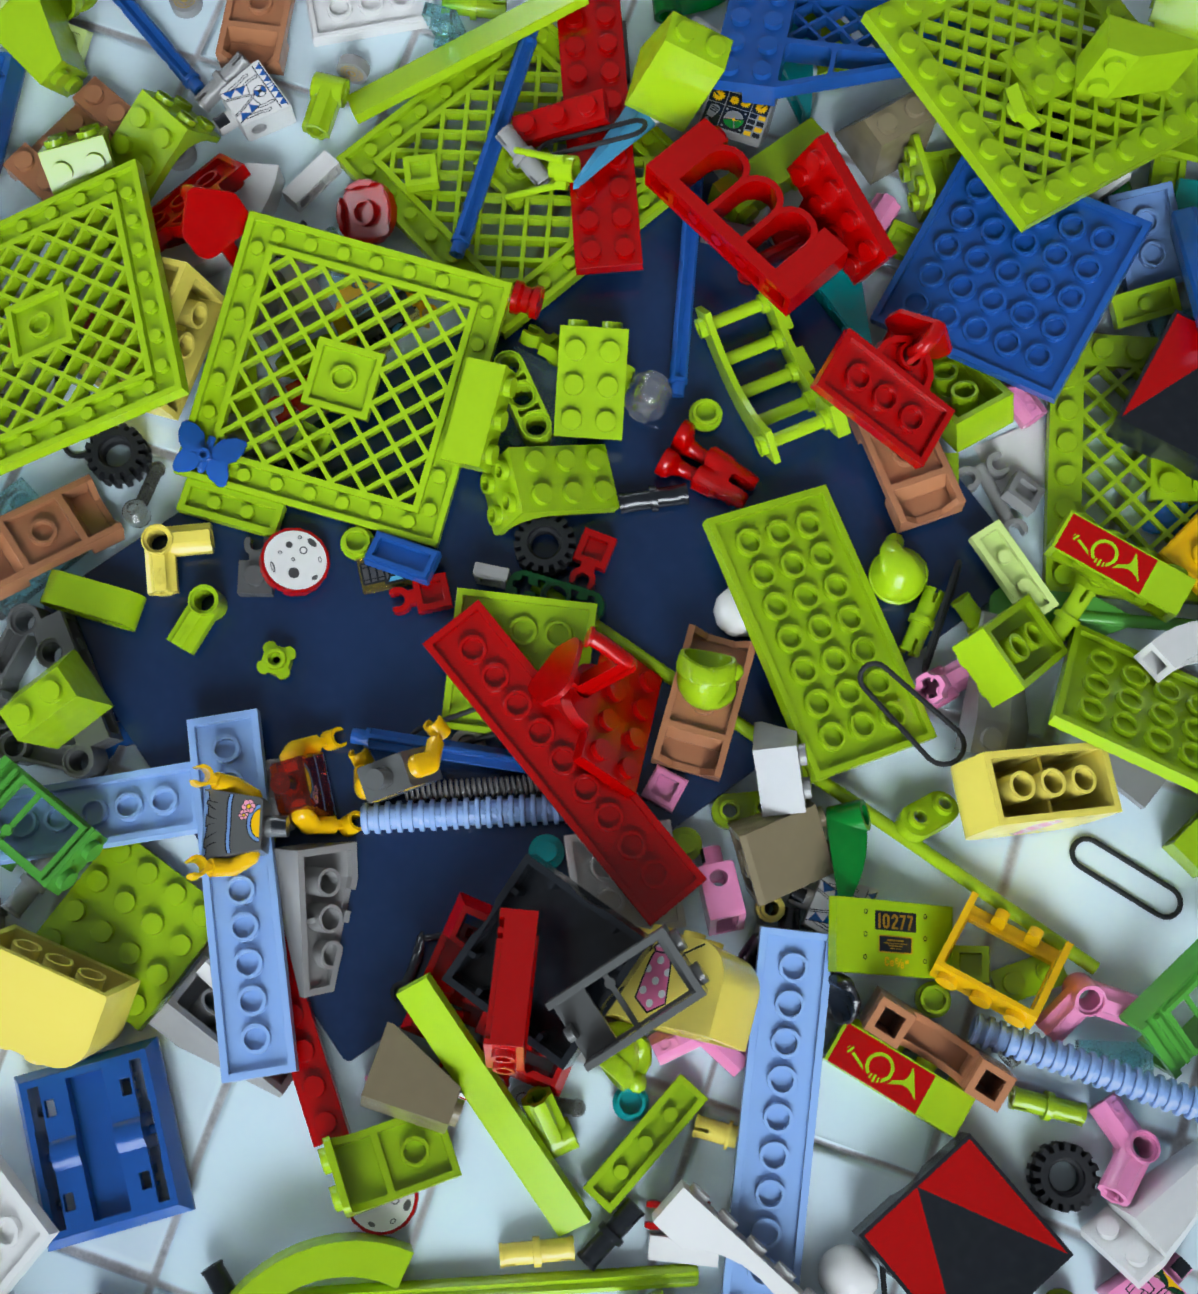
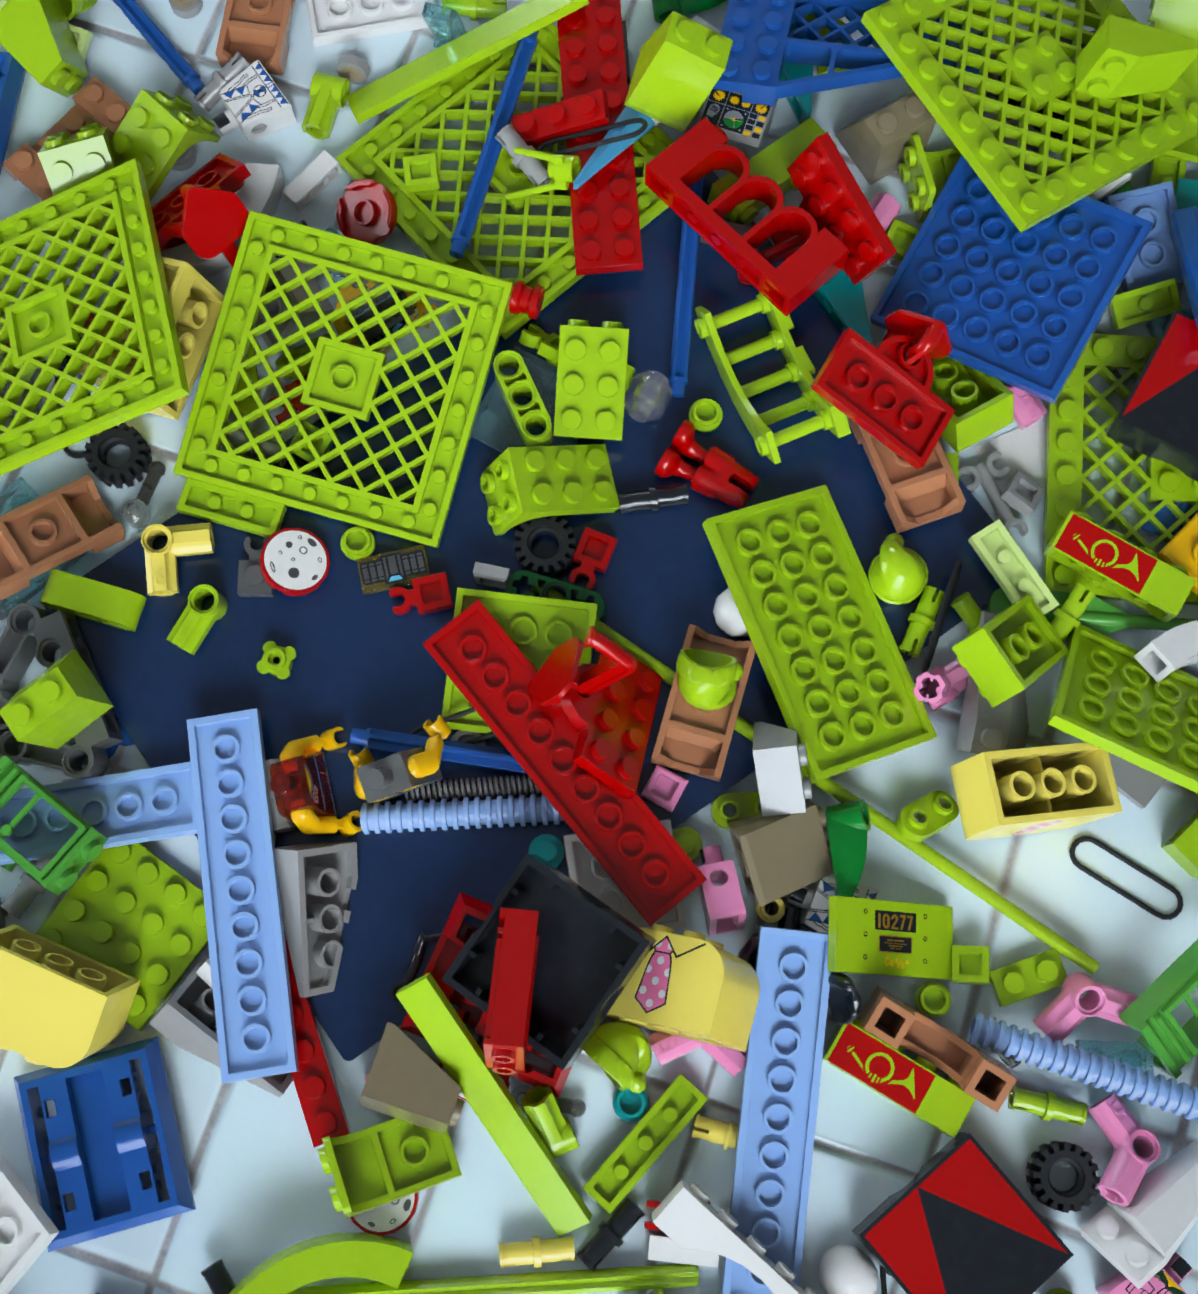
blue piece [172,420,247,488] -> none
torso [184,764,290,881] -> none
blue tile [363,530,442,586] -> none
lime brick [440,357,518,474] -> none
dark grey door [545,924,710,1072] -> none
black piece [857,661,967,767] -> none
yellow window [929,891,1074,1030] -> none
lime plate [1005,82,1041,131] -> none

